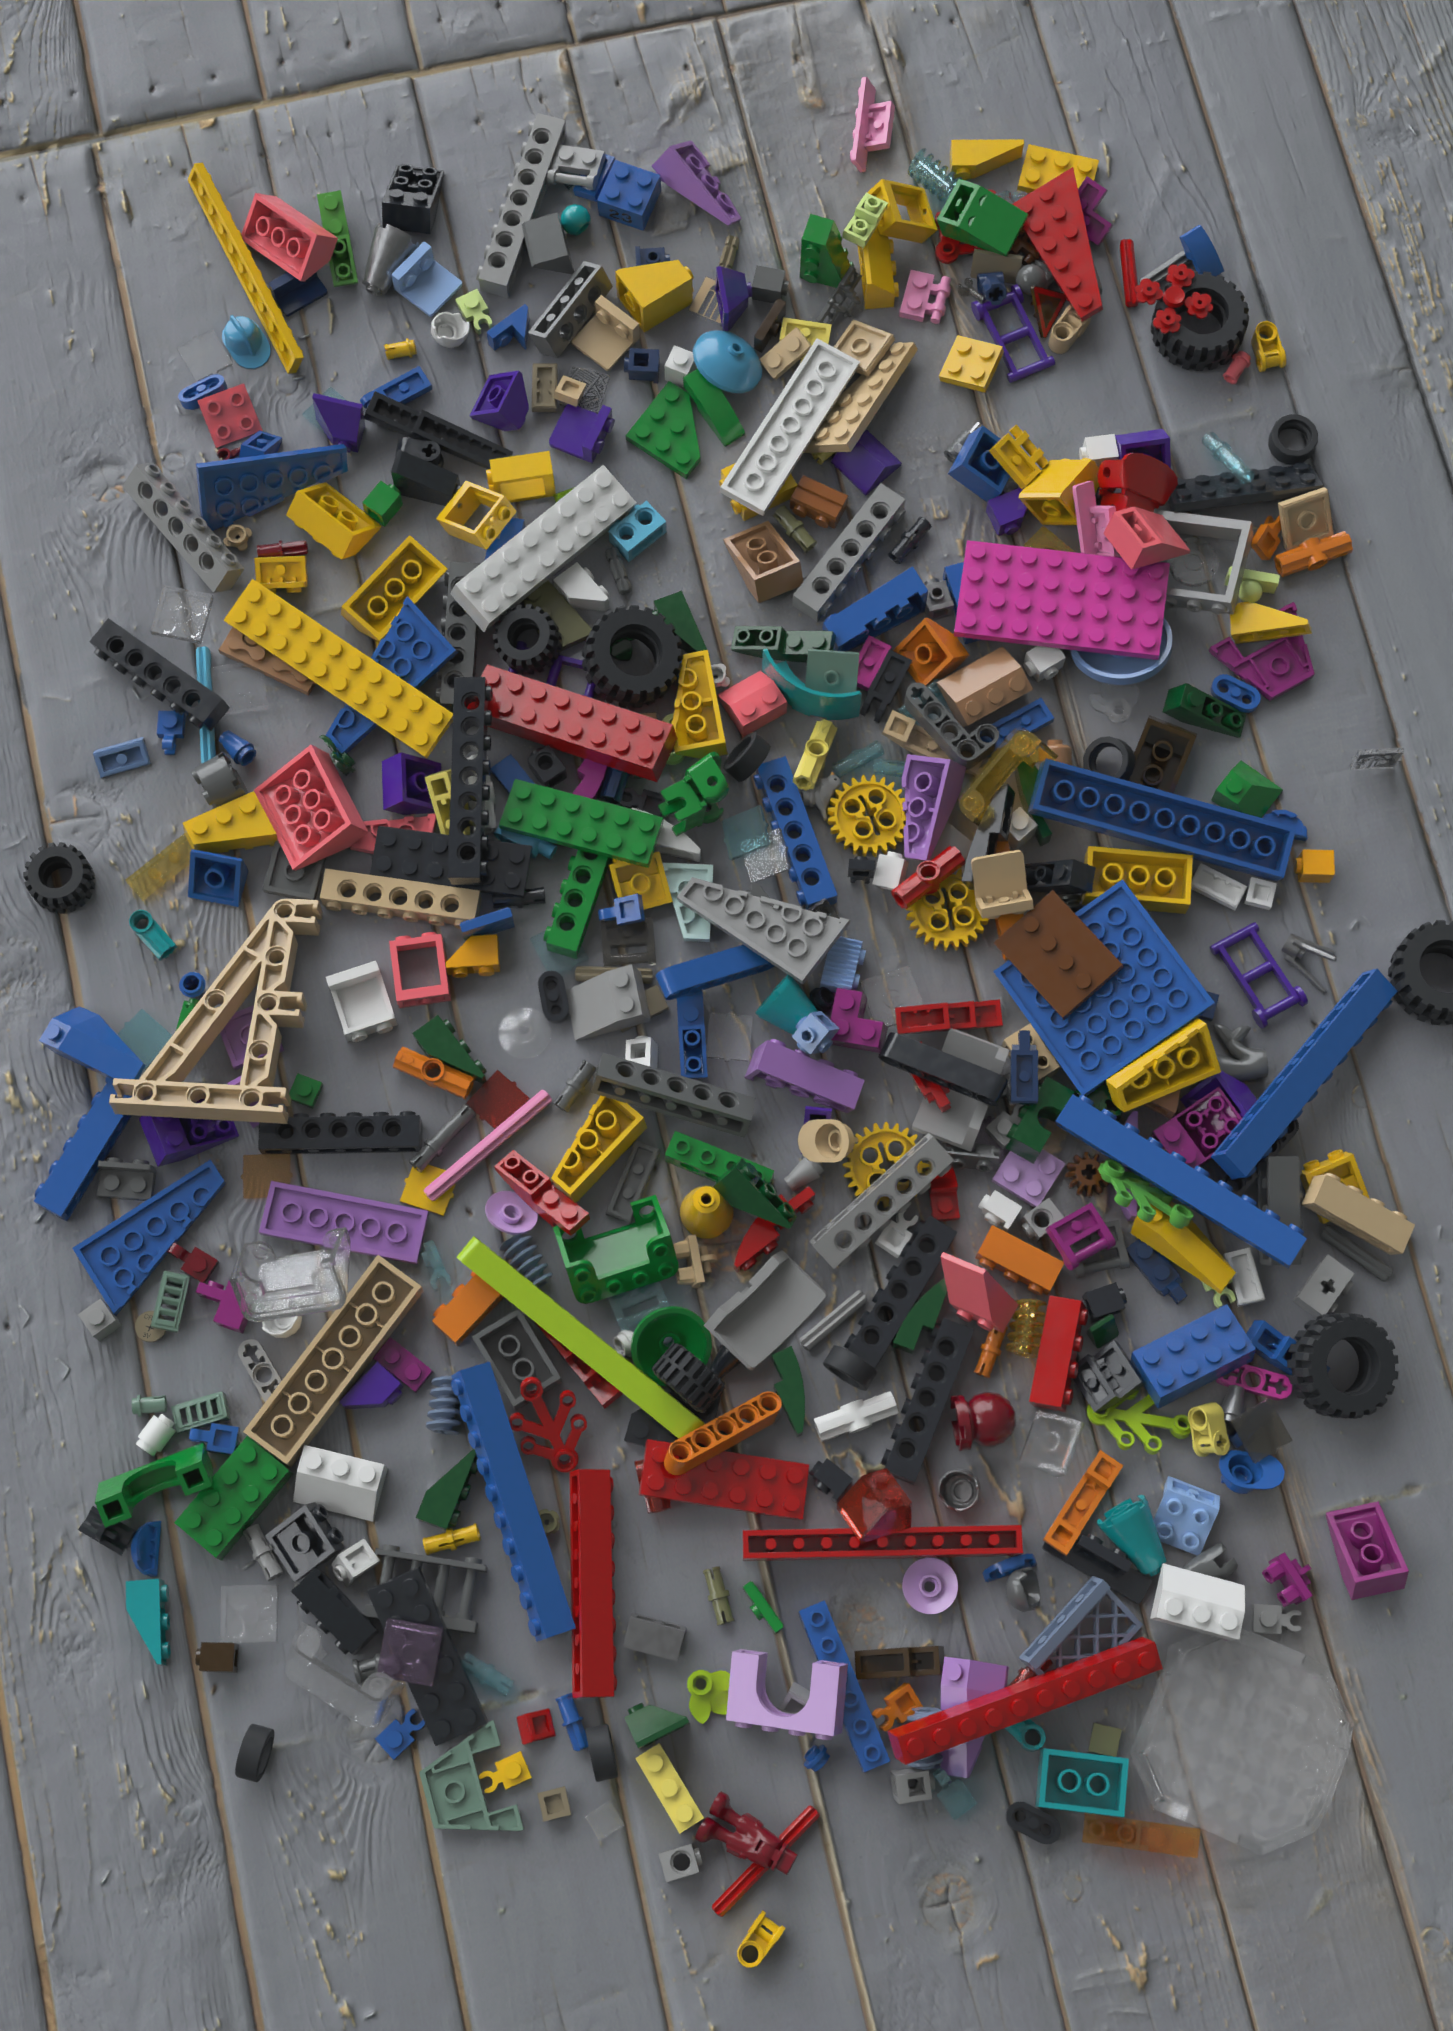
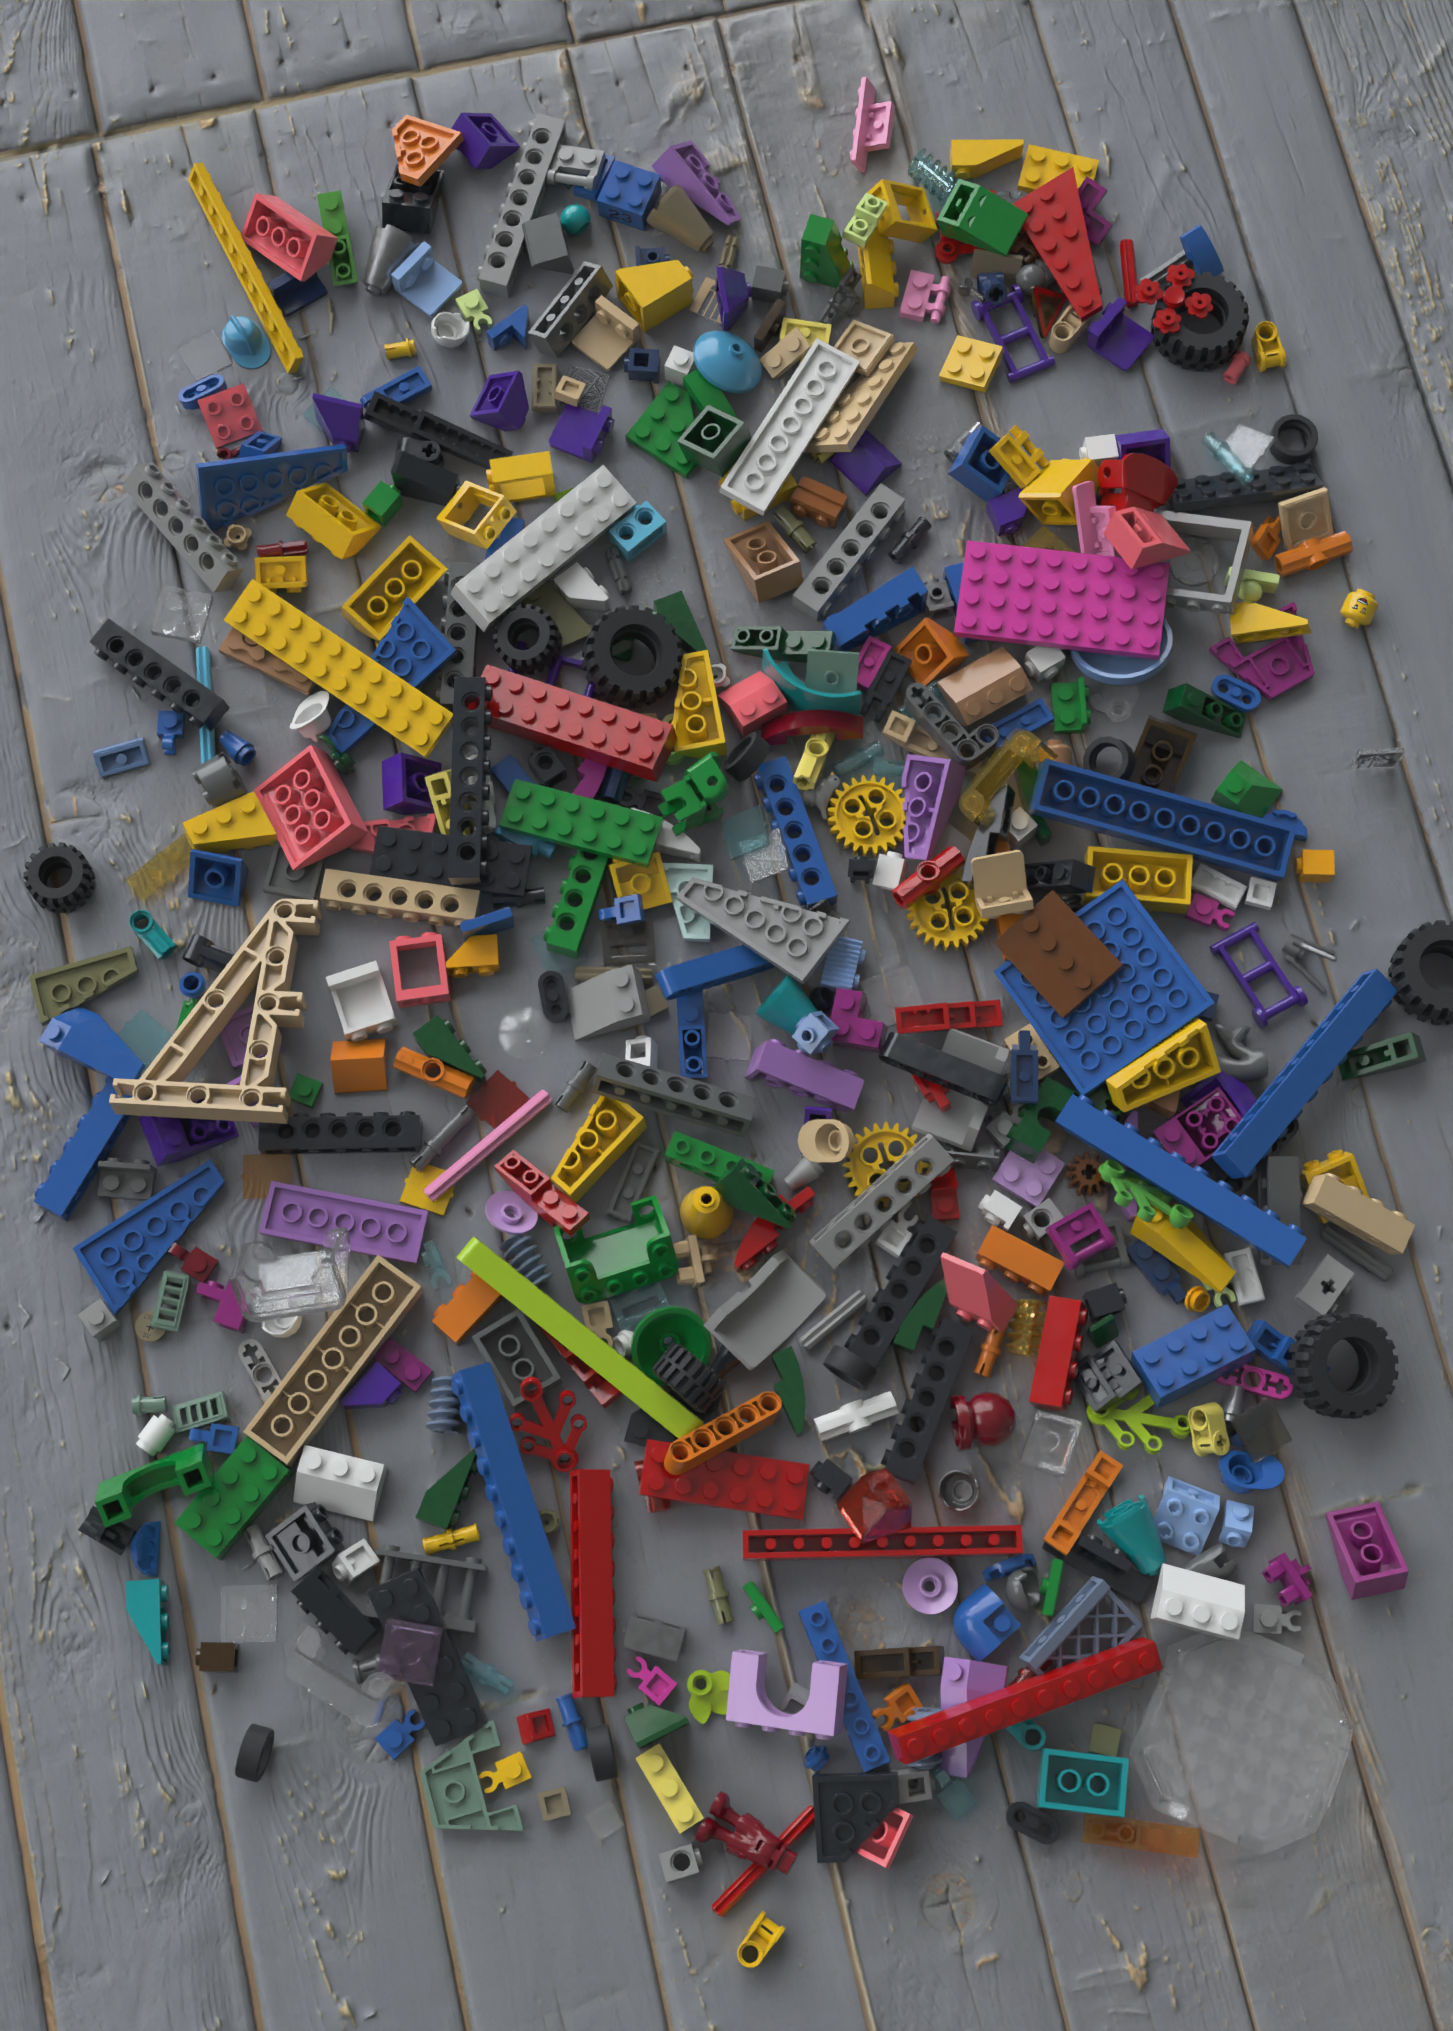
none -> olive wing [29,946,139,1026]
none -> black piece [182,934,235,973]
none -> white piece [290,691,331,742]
none -> orange slope [330,1038,388,1094]
none -> orange plate [392,115,464,187]
none -> dark purple slope [451,113,520,169]
none -> tan plate [581,1300,614,1347]
none -> dark pink plate [626,1656,677,1706]
none -> dark tan cone [646,185,714,252]
none -> dark green brick [677,405,752,478]
none -> dark red slope [761,710,864,745]
none -> black plate [812,1772,900,1863]
none -> coral slope [855,1807,913,1869]
none -> blue brick [953,1583,1021,1662]
none -> green plate [1039,1558,1064,1617]
none -> green bracket [1050,677,1091,735]
none -> dark purple bracket [1086,297,1153,371]
none -> dark pink plate [1185,892,1235,931]
none -> light orange plate [1185,1286,1211,1313]
none -> clear piece [1216,424,1275,471]
none -> light blue bracket [1218,1500,1254,1548]
none -> slope [1338,1032,1426,1081]
none -> yellow head [1340,589,1378,629]

